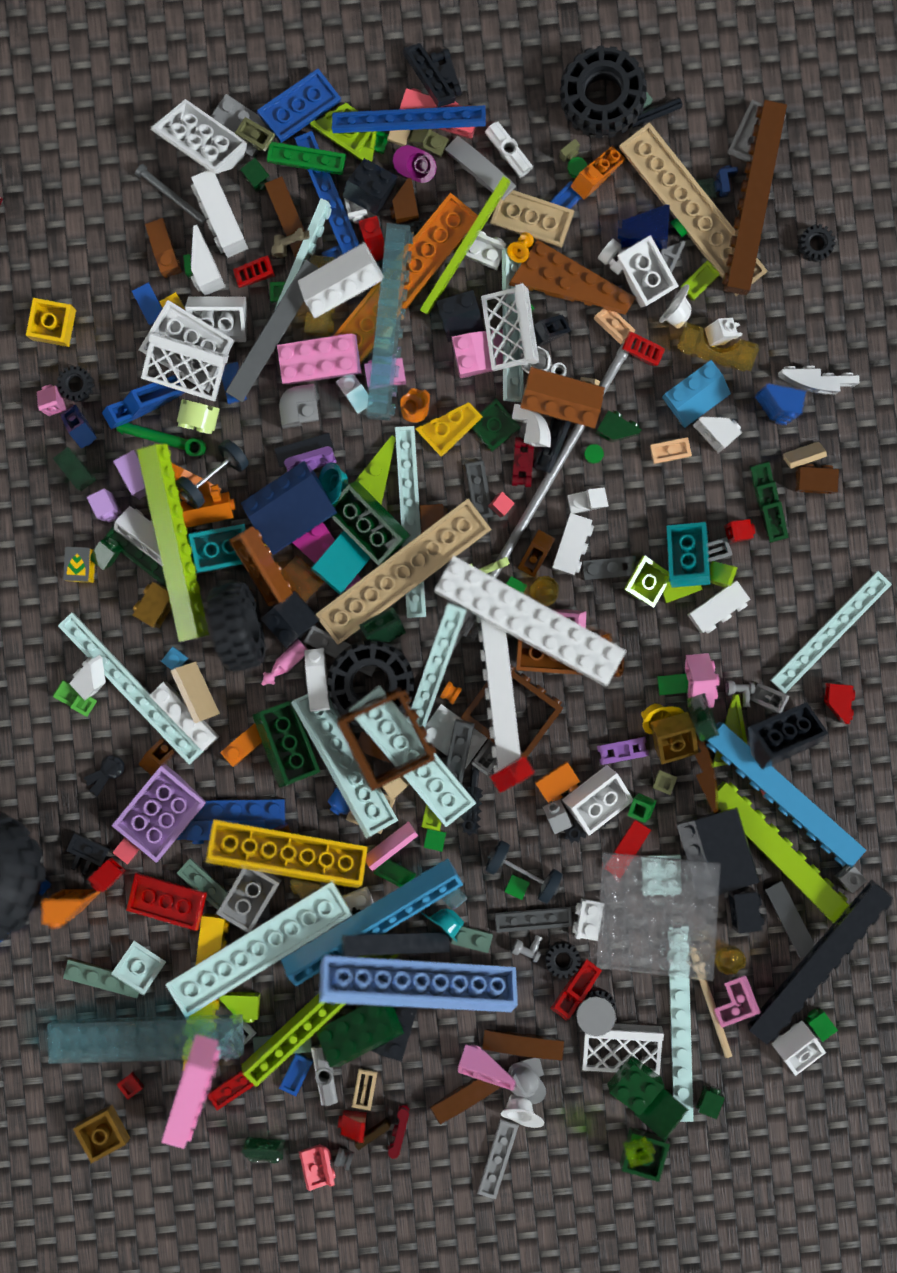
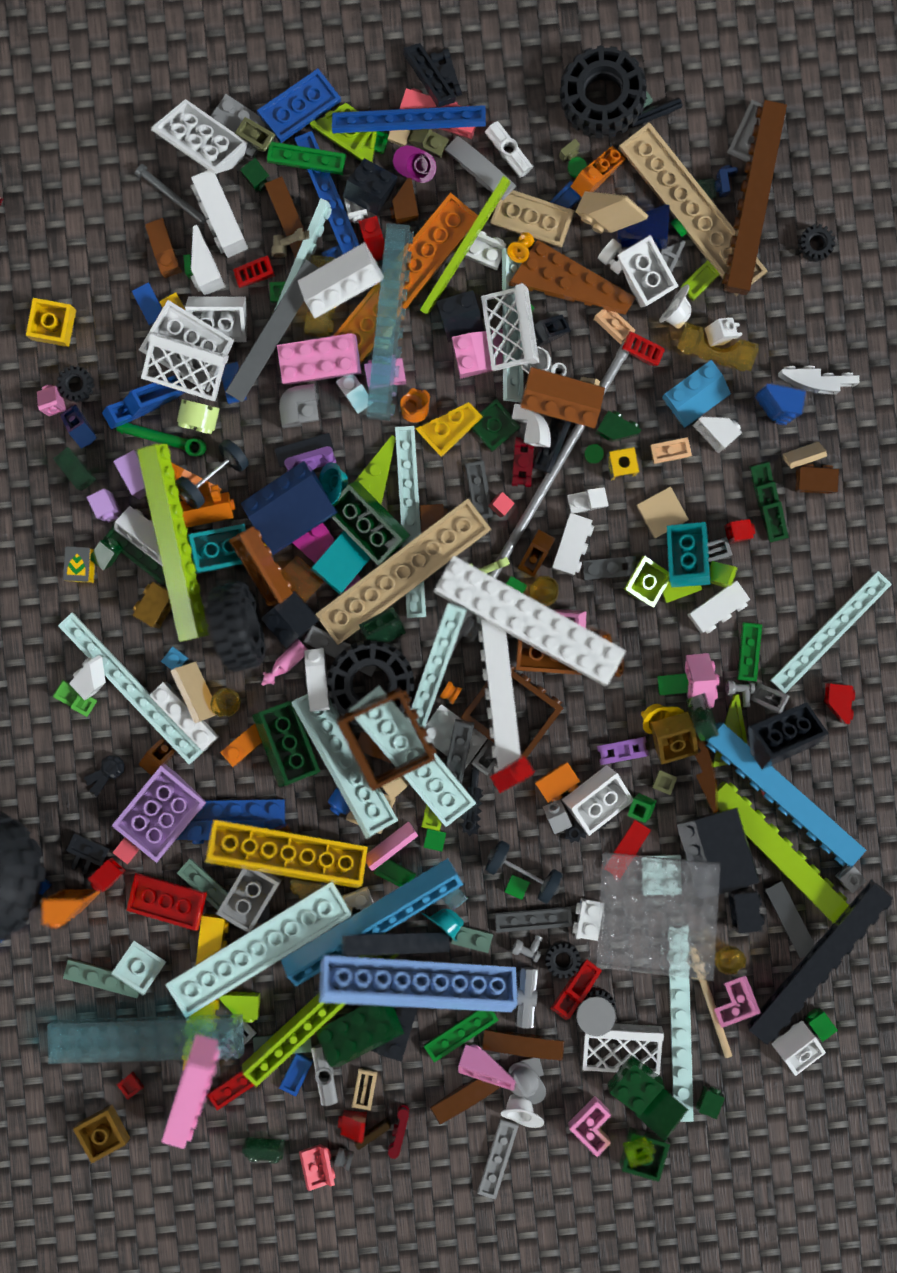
none -> clear yellow hair [210,688,241,717]
none -> green plate [424,1010,499,1063]
none -> light grey piece [516,967,538,1028]
none -> bright pink brick [568,1096,611,1157]
none -> tan slope [575,191,648,234]
none -> yellow piece [606,447,639,480]
none -> tan tile [636,487,689,539]
none -> green tile [737,622,762,682]

